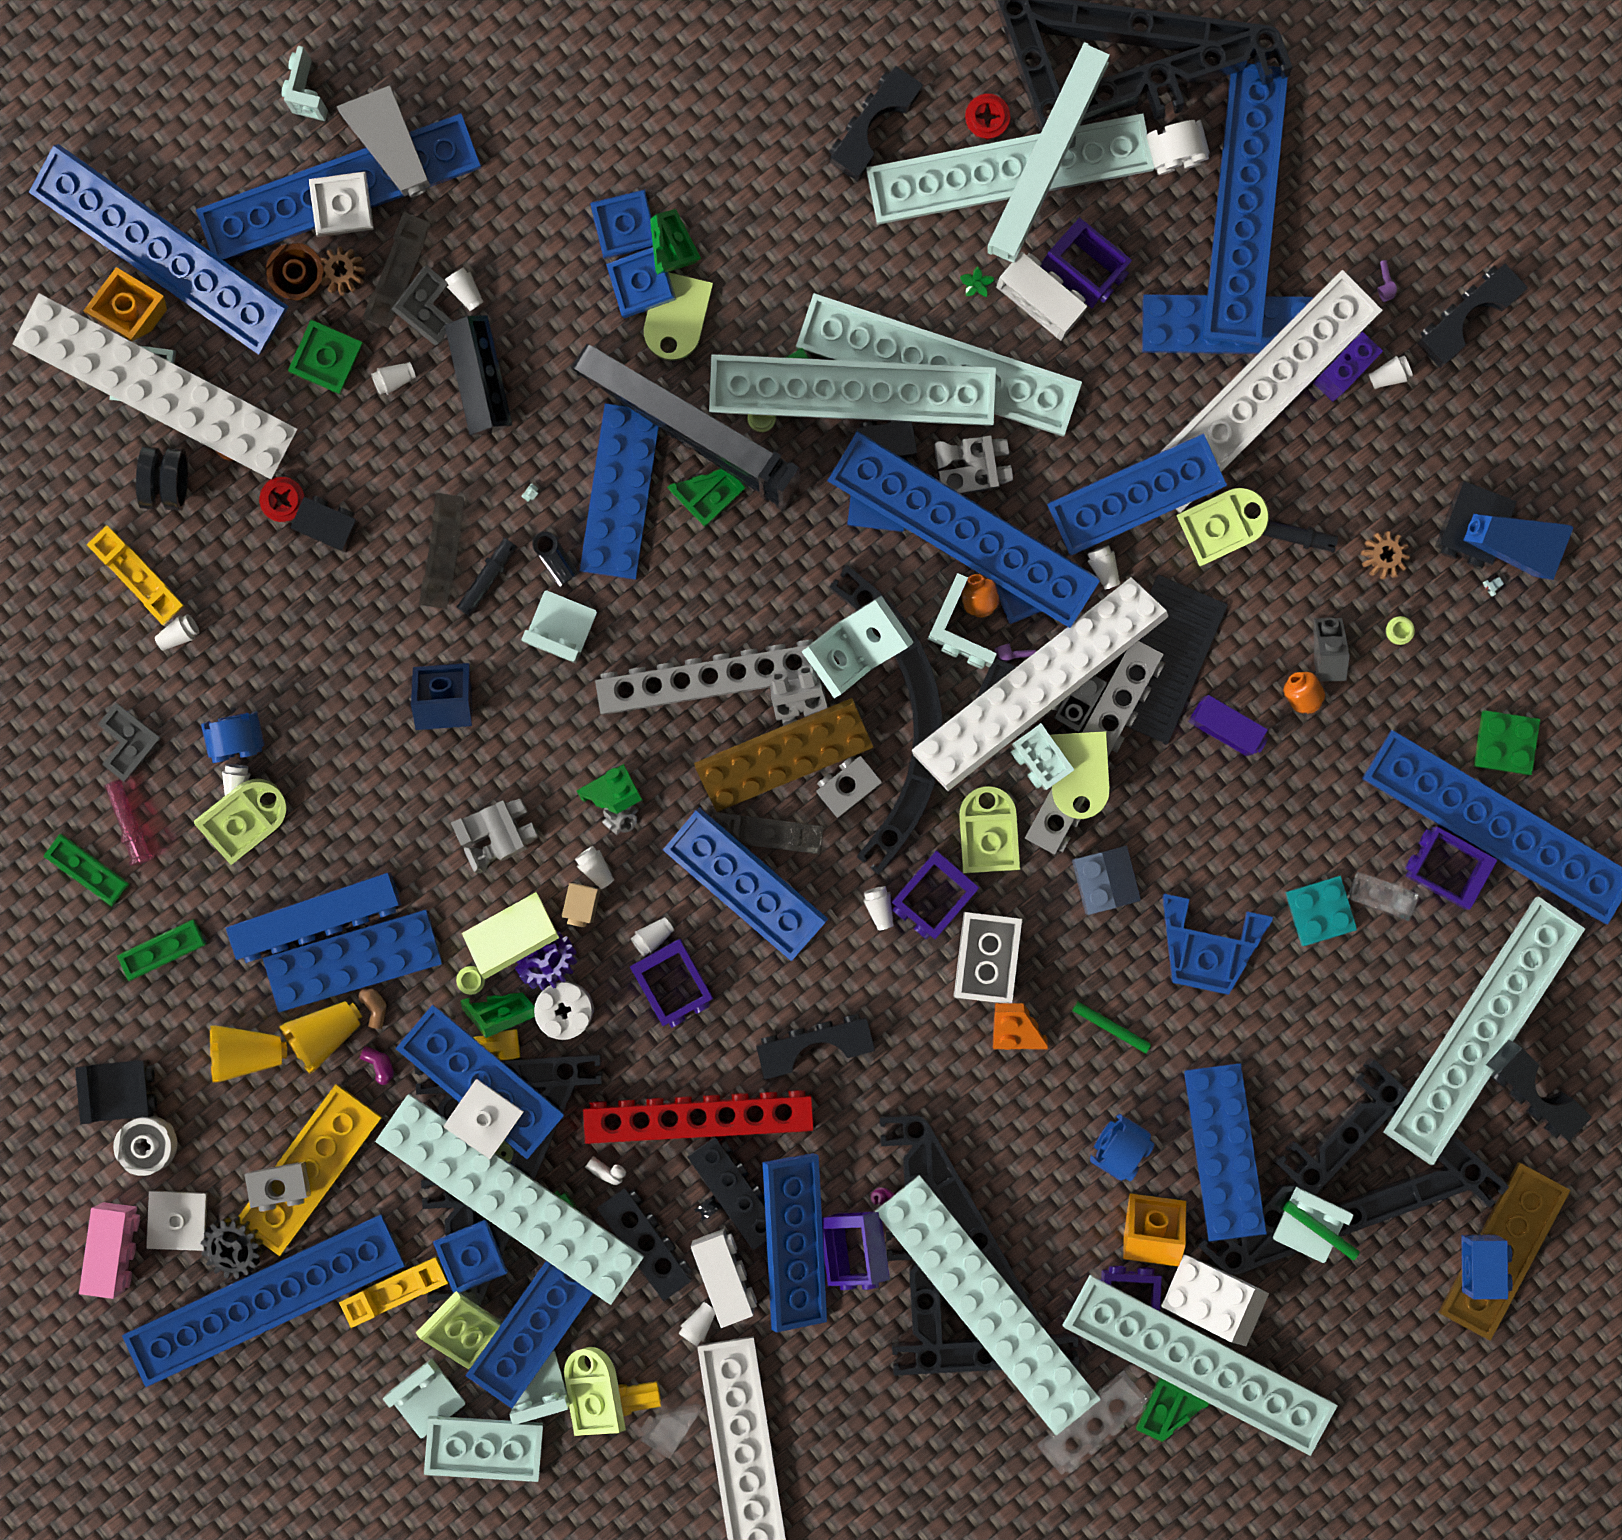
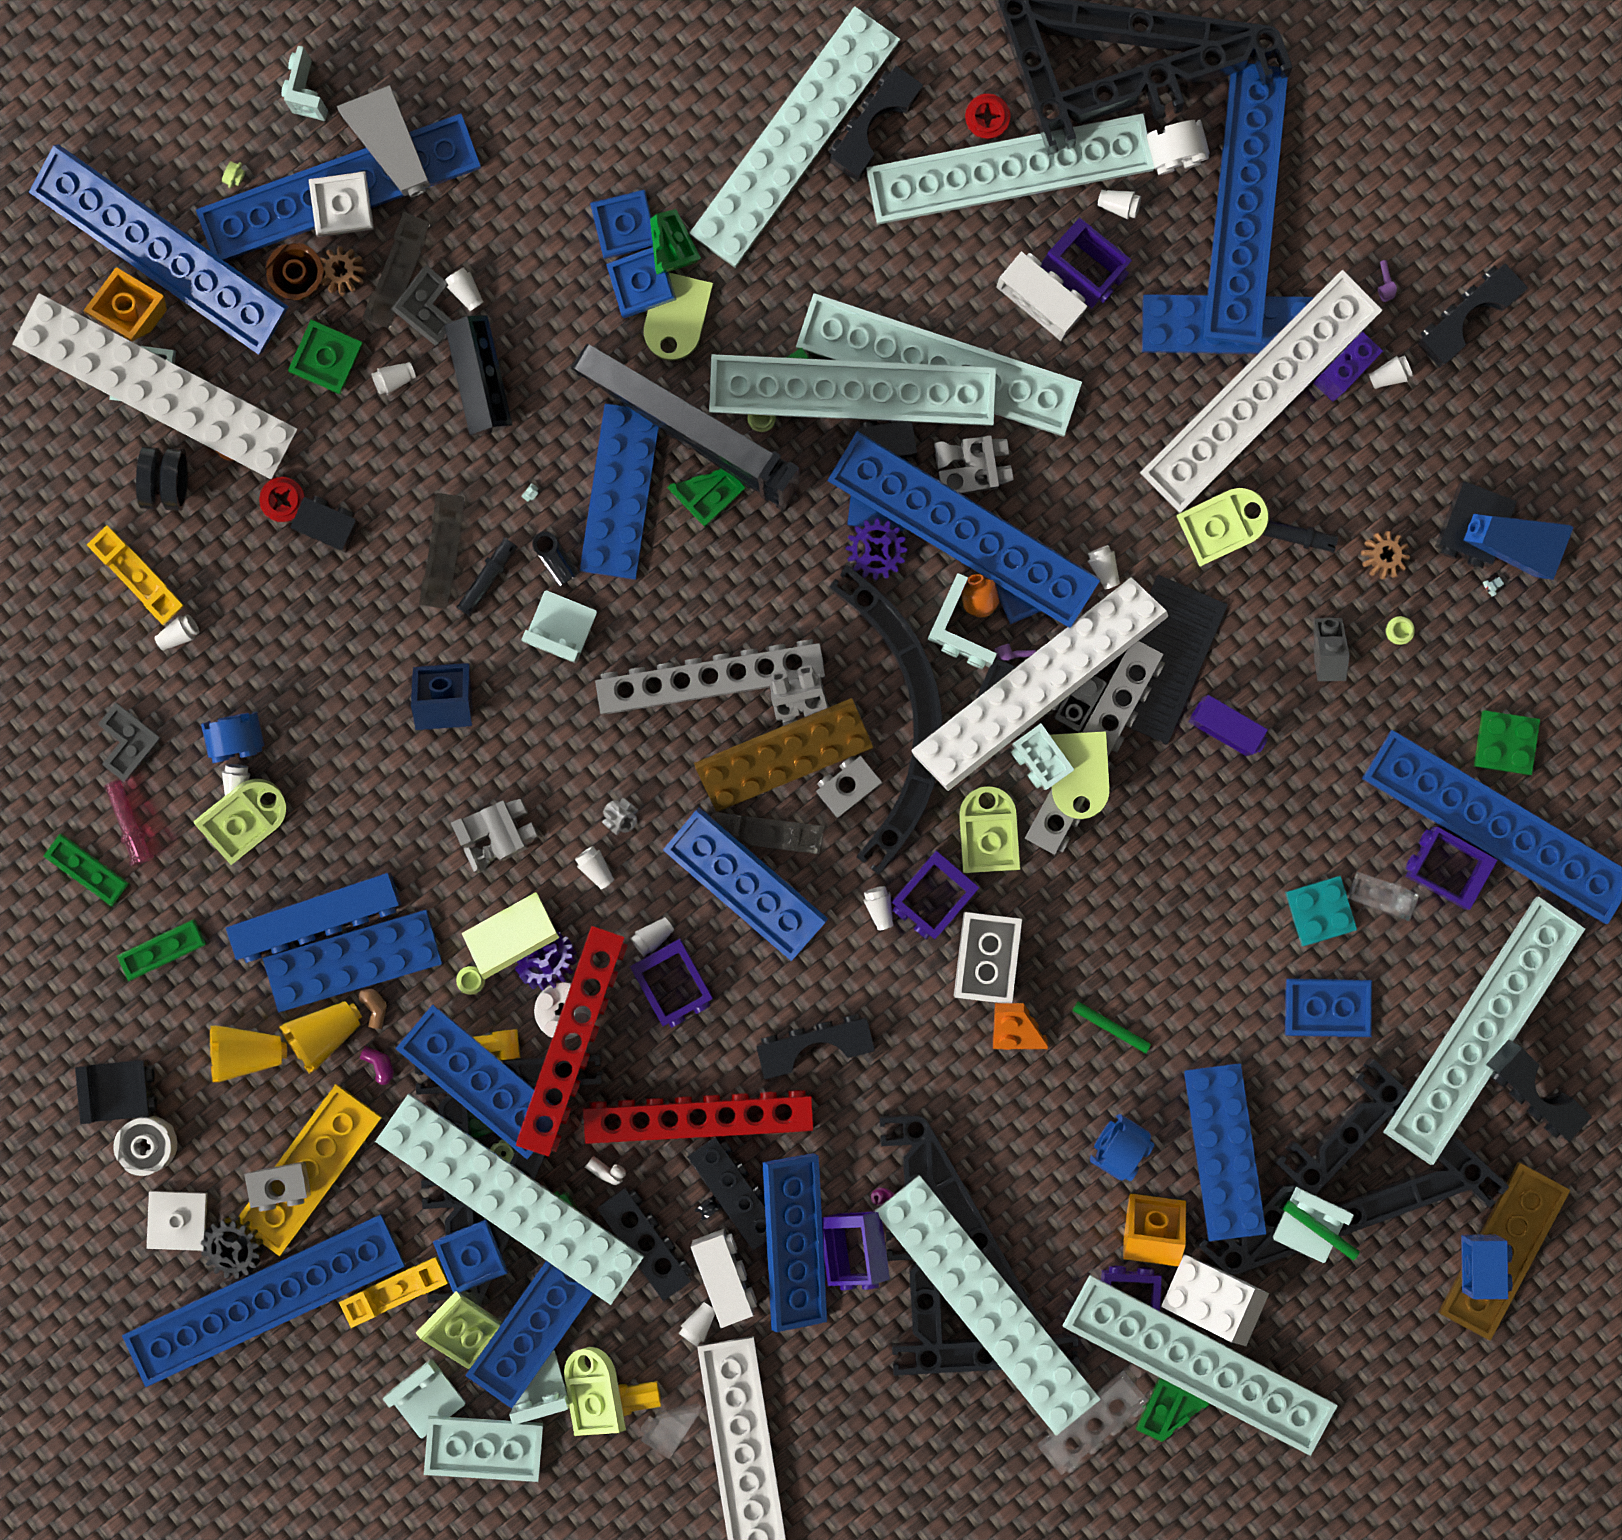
bright pink brick [79,1202,140,1299] -> none
white plate [443,1079,524,1159] -> none
green wing [460,992,535,1038] -> none
tan brick [562,883,601,927] -> none
green wing [576,764,642,814] -> none
light aqua bracket [802,596,914,698] -> none
green plant [960,266,994,297] -> none
light aqua tile [988,42,1110,263] -> none
blue plate [1047,433,1227,556] -> none
sand blue slope [1072,846,1141,915] -> none
blue wing [1163,894,1273,995] -> none
orange head [1283,671,1325,714] -> none
none -> yellowish green plate [222,161,246,188]
none -> red brick [516,926,628,1157]
none -> light aqua plate [689,6,900,268]
none -> dark purple gear [846,518,907,580]
none -> white cone [1098,190,1141,219]
none -> blue tile [1285,979,1372,1037]

